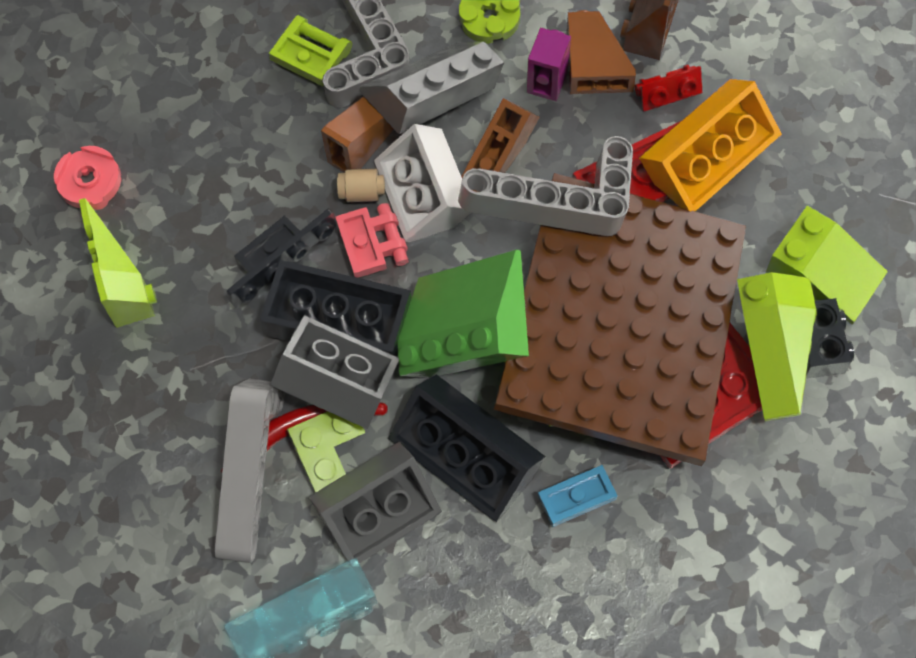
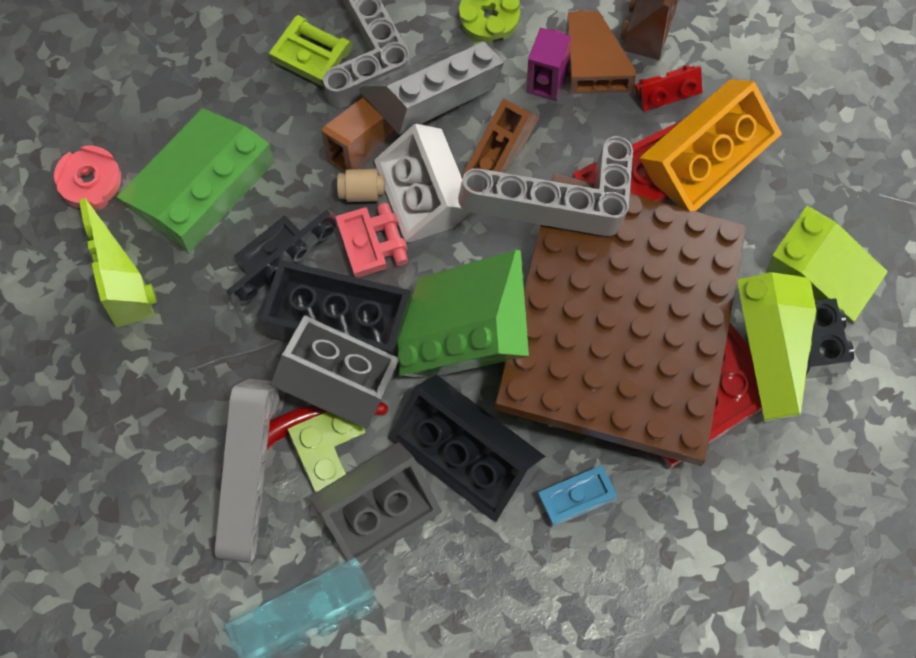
none -> bright green slope [116,108,275,254]

